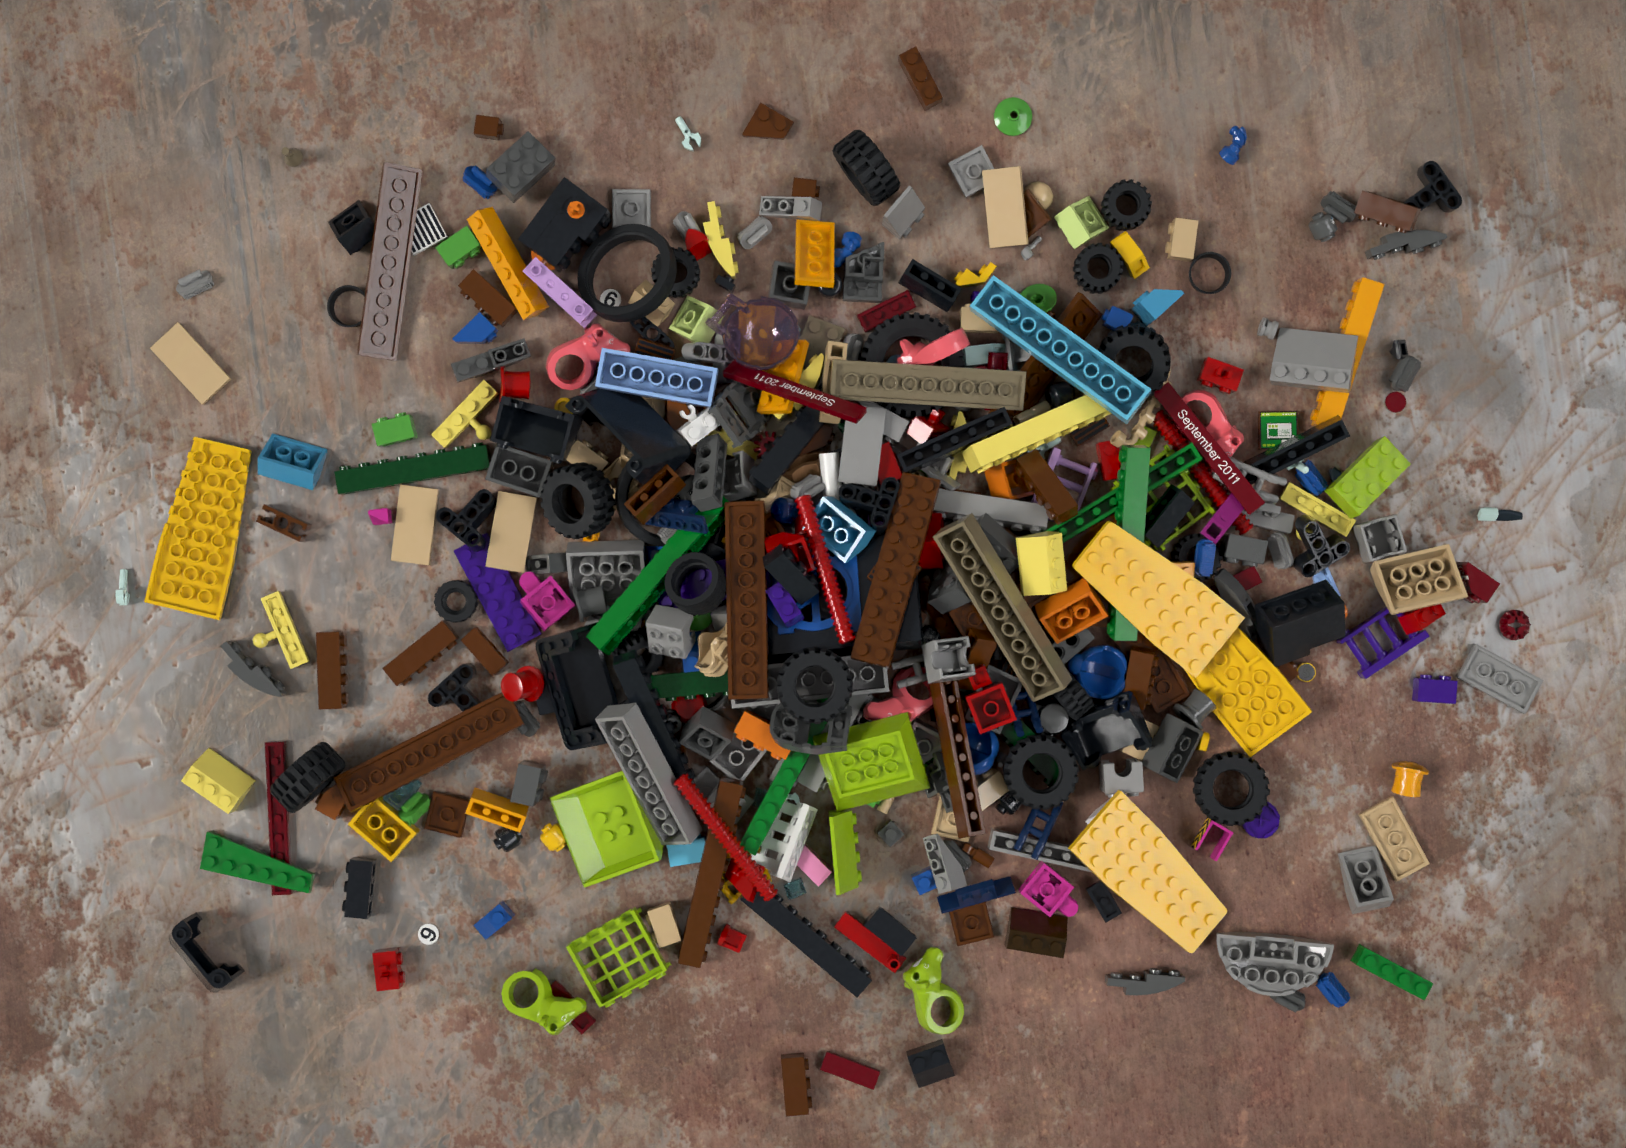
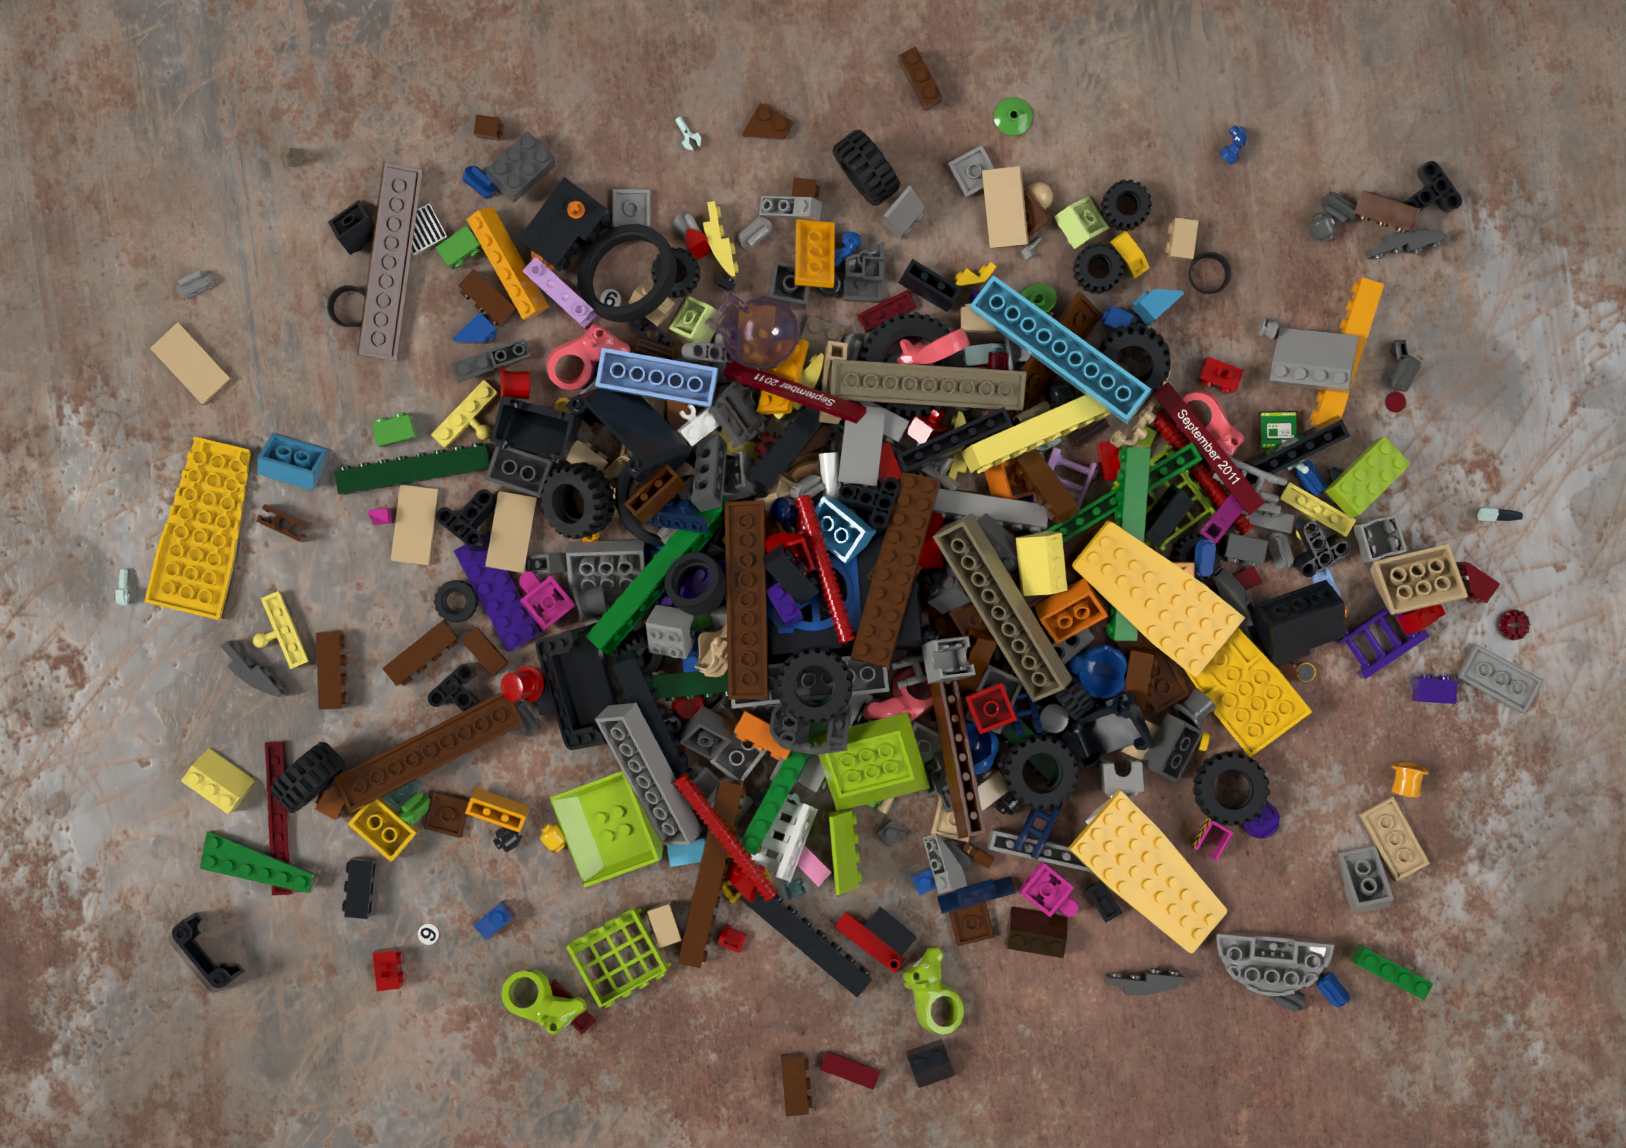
dark grey brick [510,760,548,807] -> none
red plate [968,664,992,690] -> none

